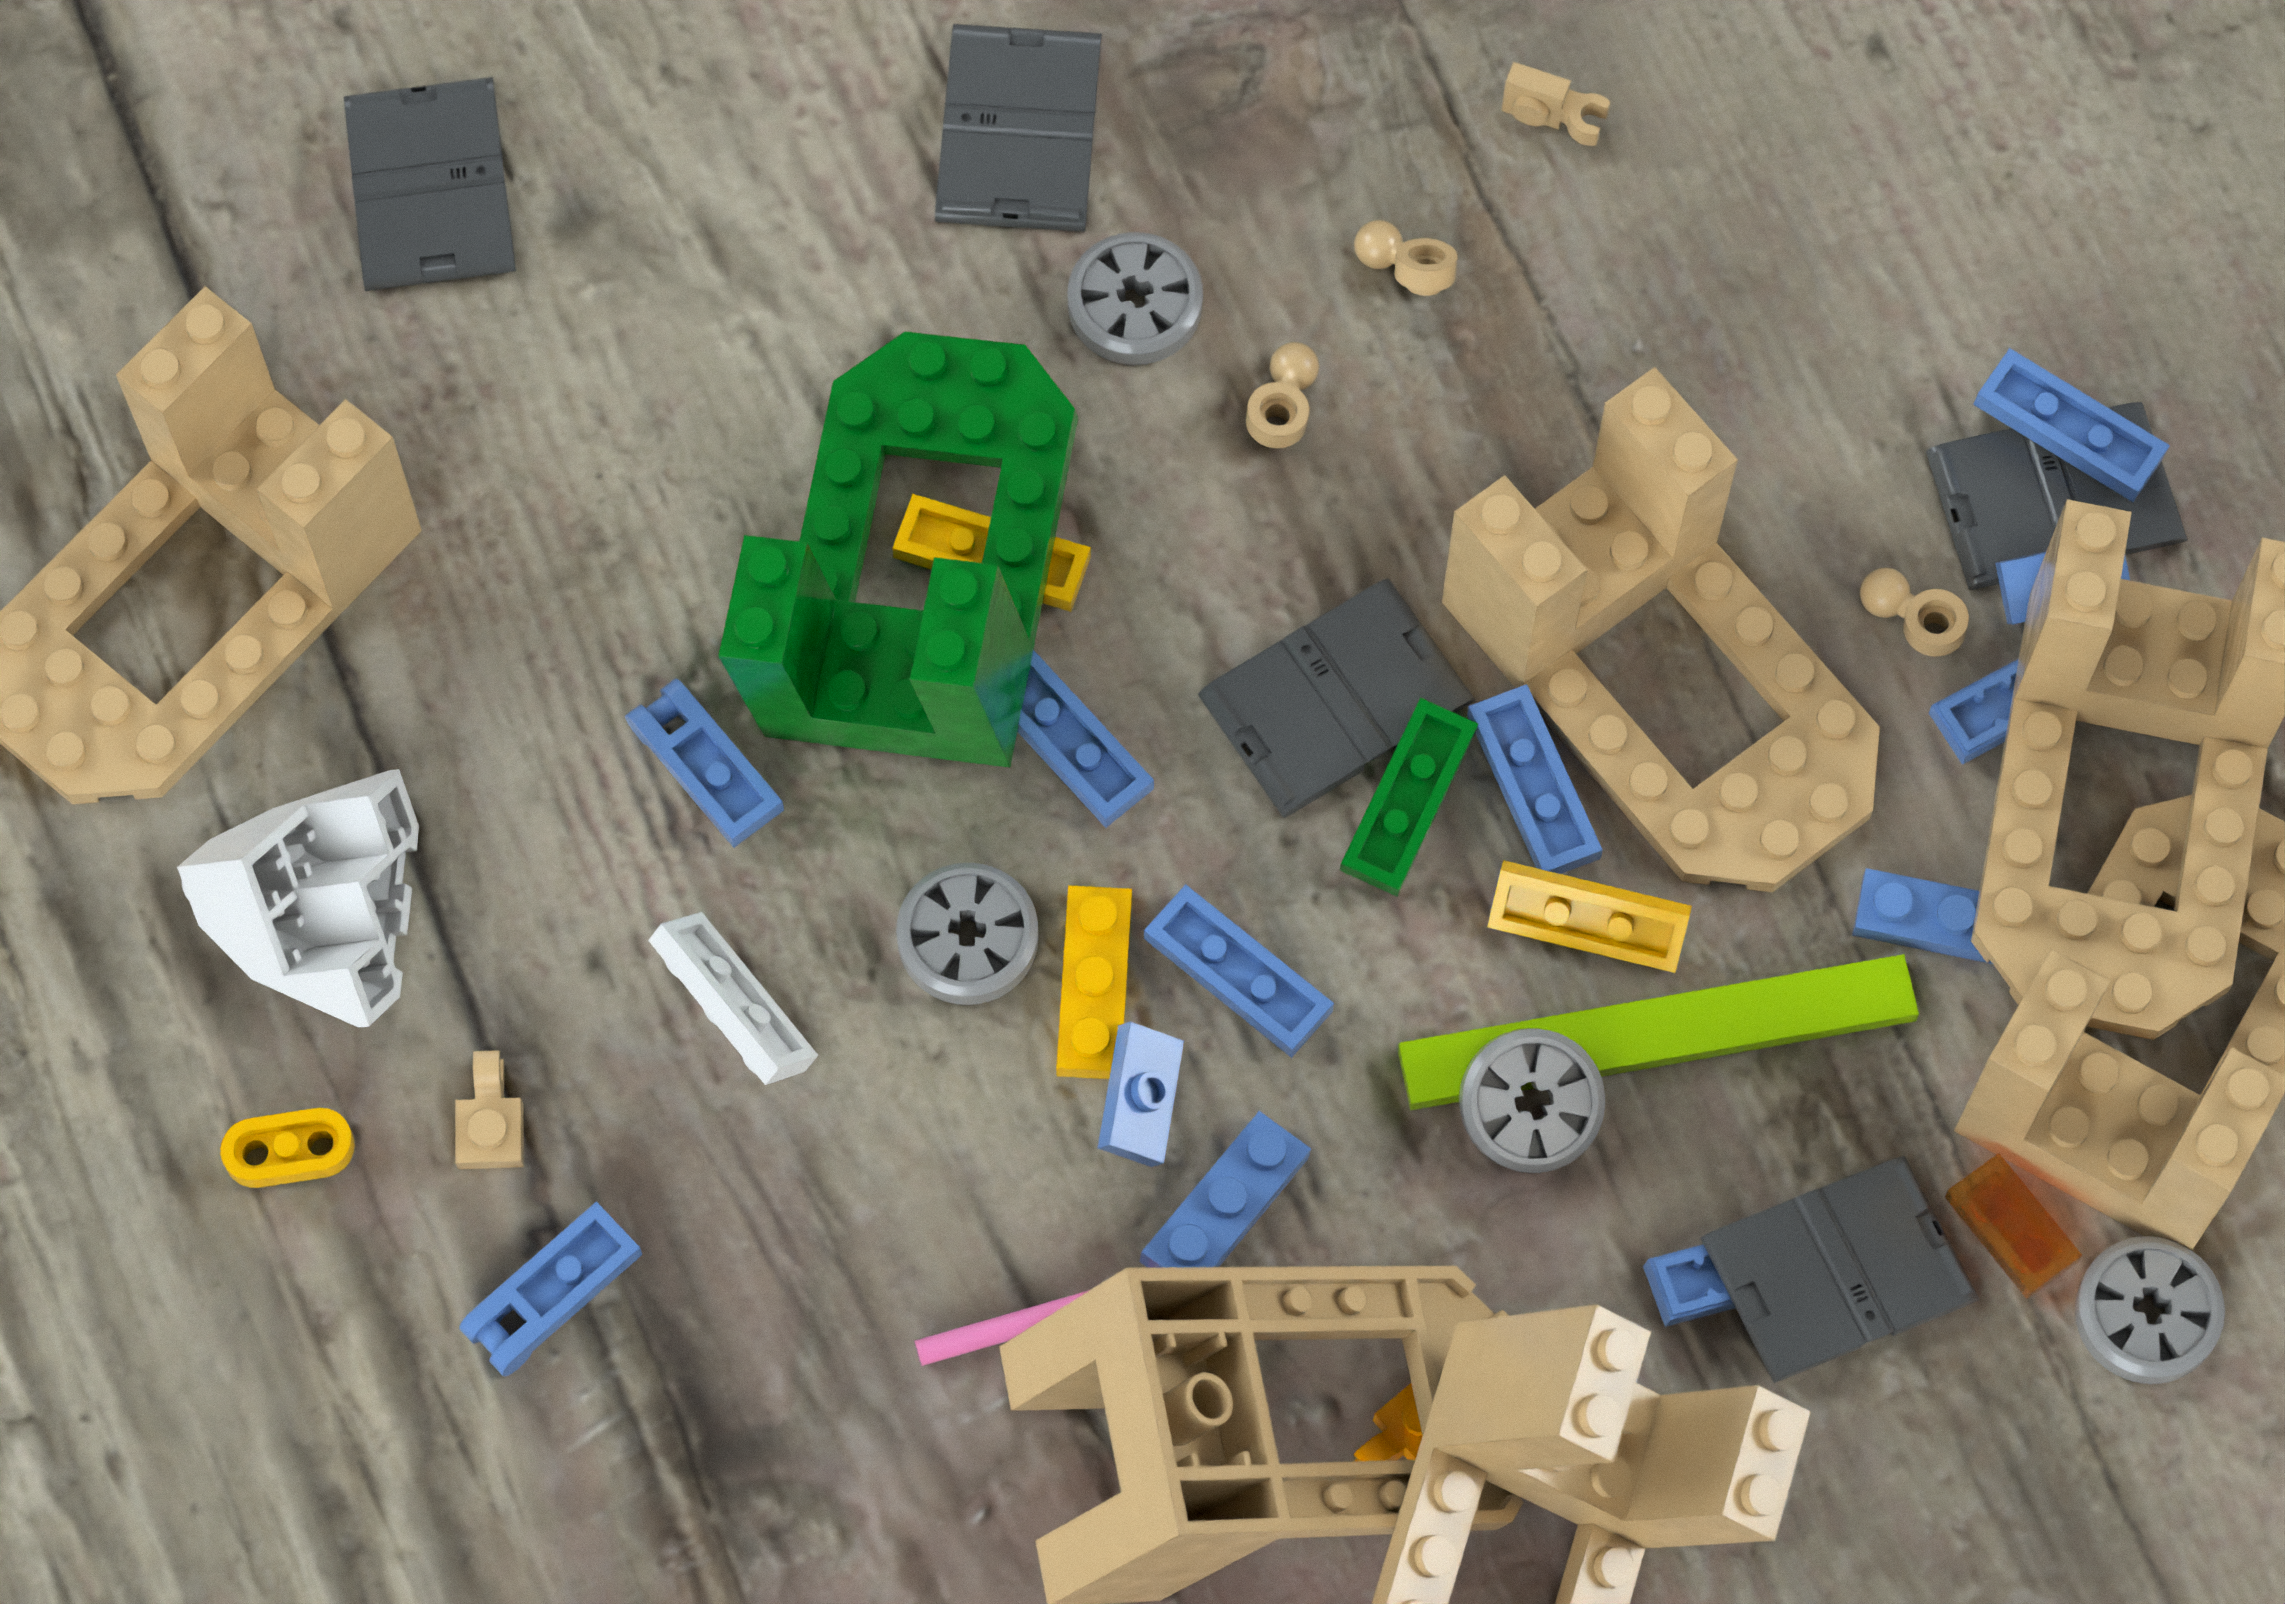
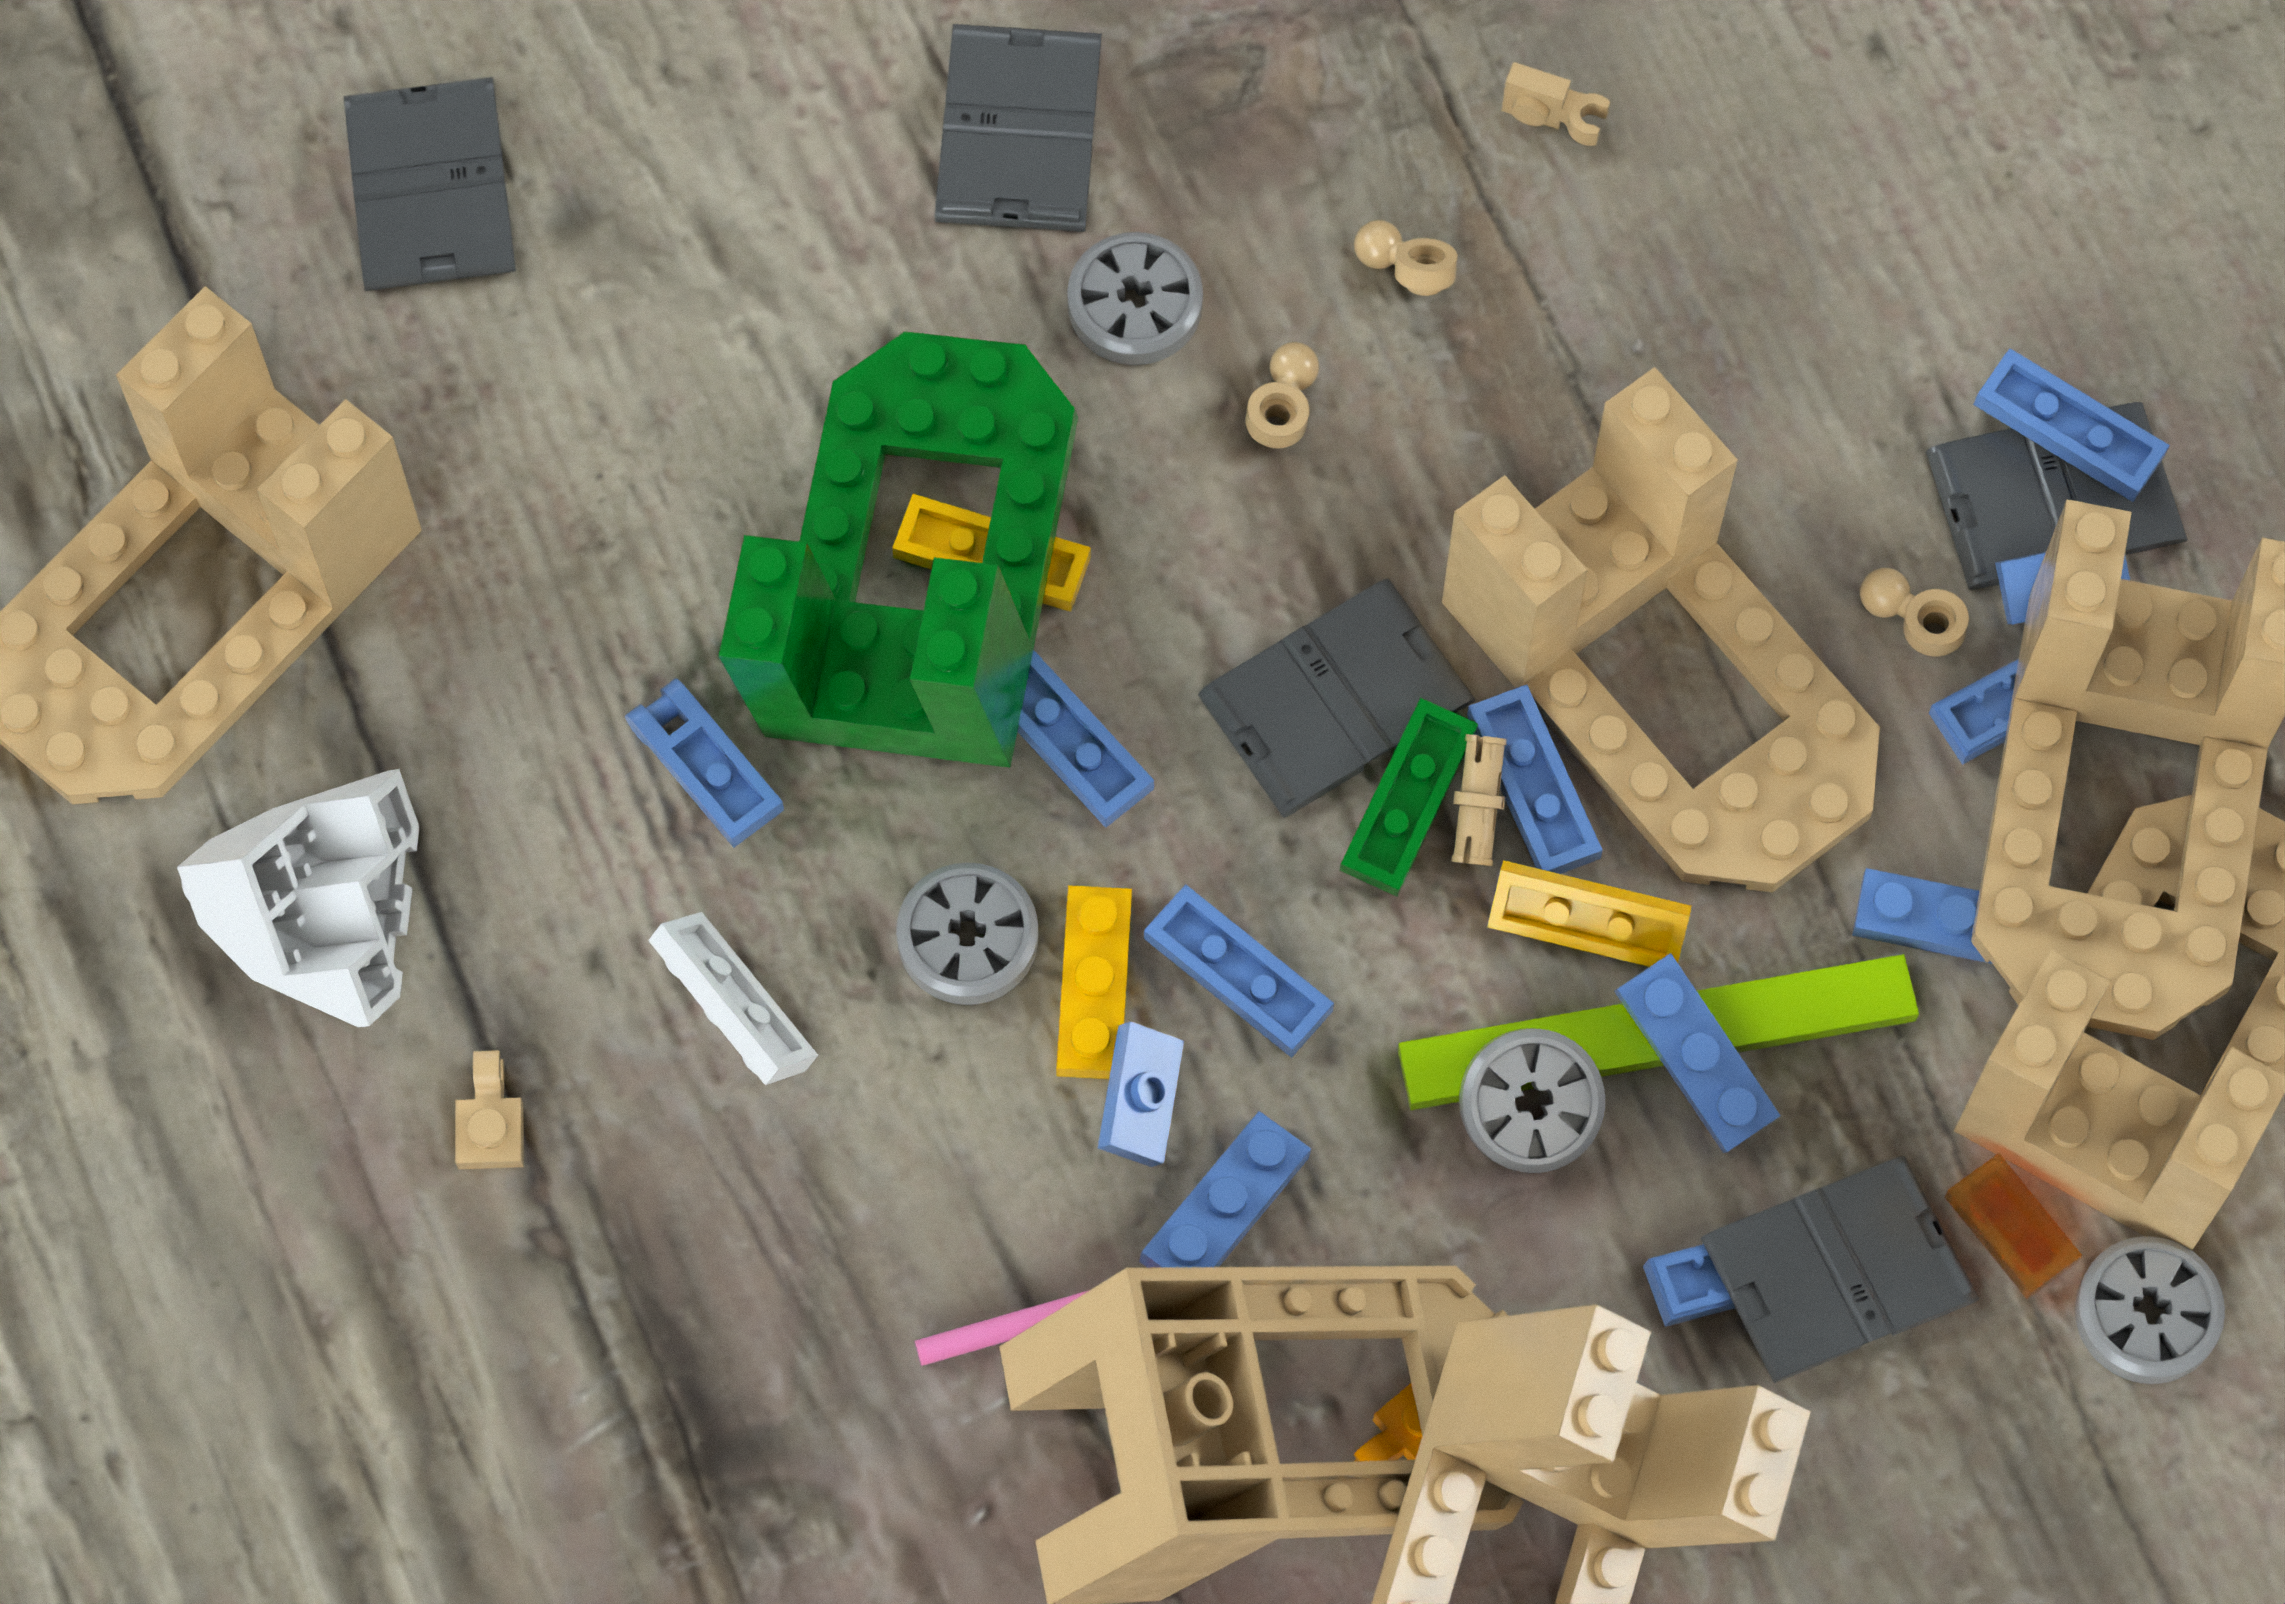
yellow plate [220,1108,355,1188] -> none
medium blue plate [459,1201,642,1377] -> none
none -> tan pin [1451,734,1507,866]
none -> medium blue plate [1614,953,1781,1153]

